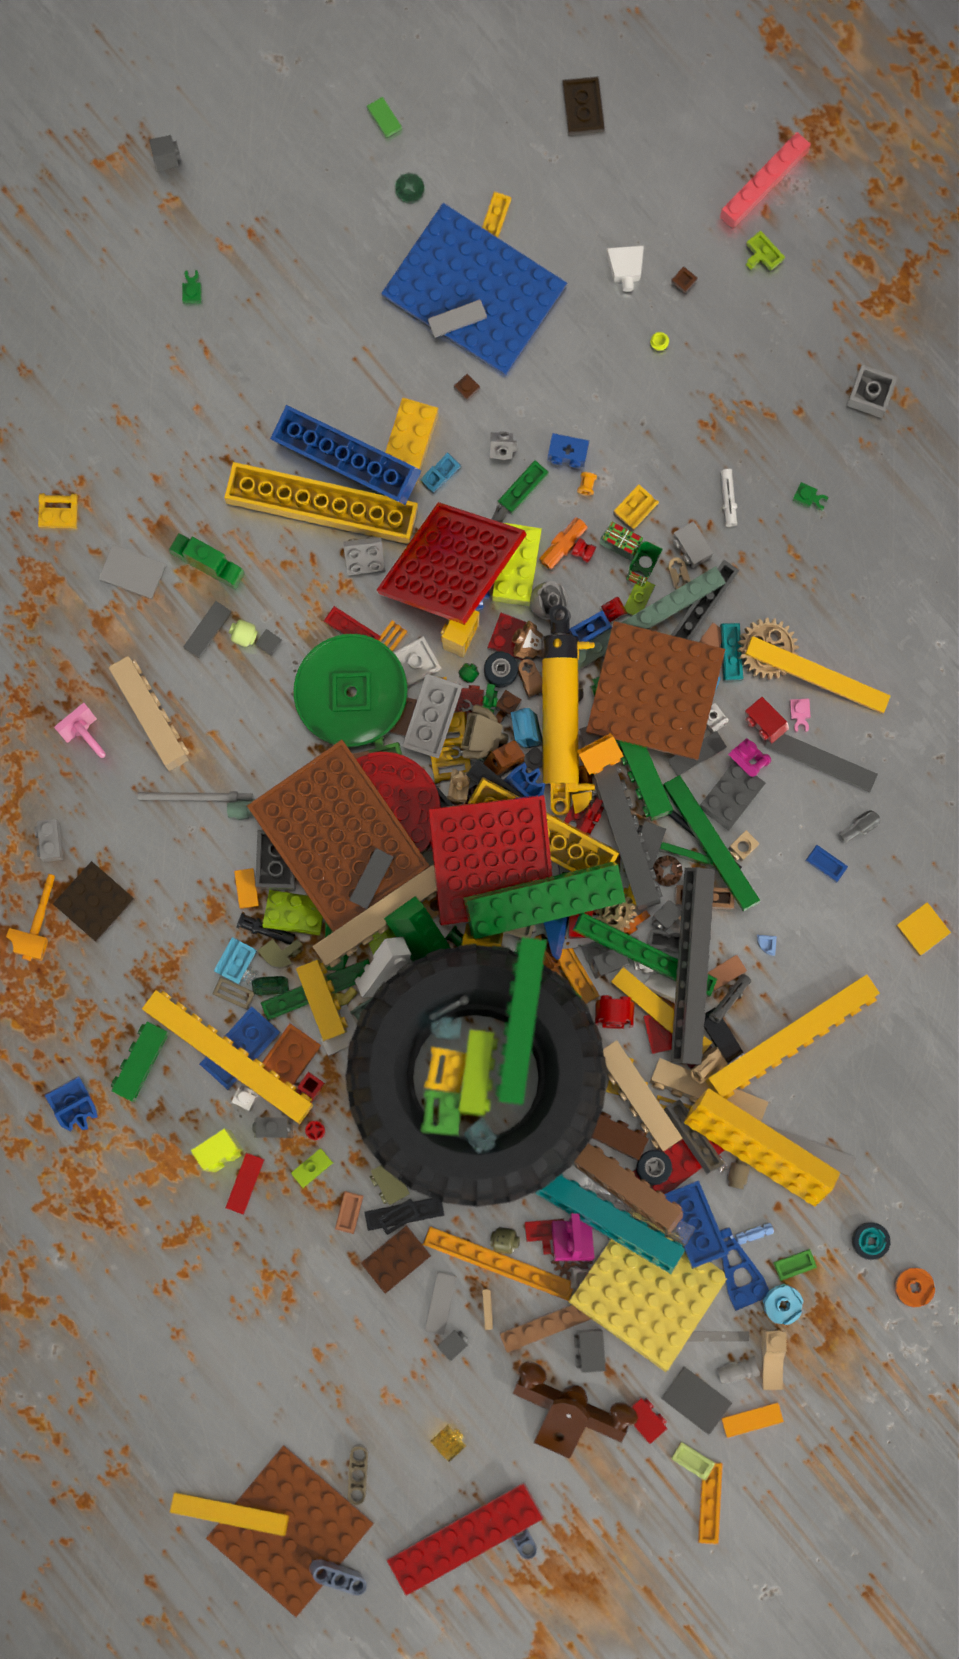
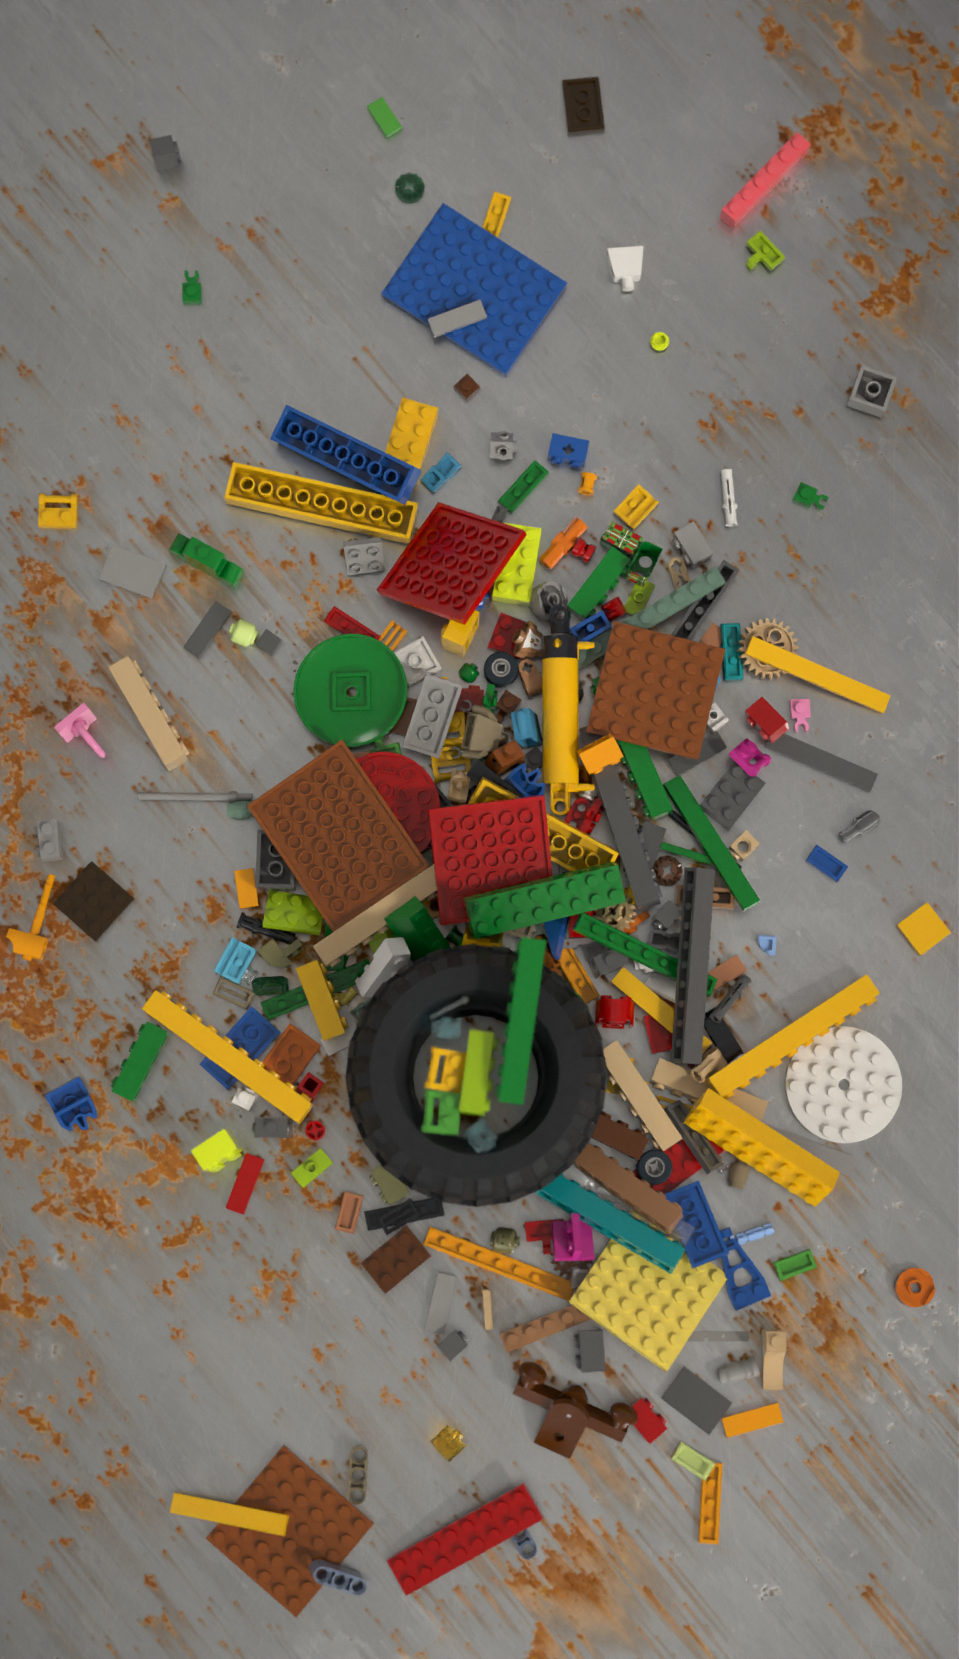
dark grey tile [350,848,394,909] -> none
yellow tile [572,791,592,814] -> none
reddish brown plate [671,266,698,293] -> none
medium azure plate [763,1284,803,1325] -> none
wheel [852,1222,891,1260] -> none
none -> green brick [567,546,631,621]
none -> white plate [785,1026,902,1143]

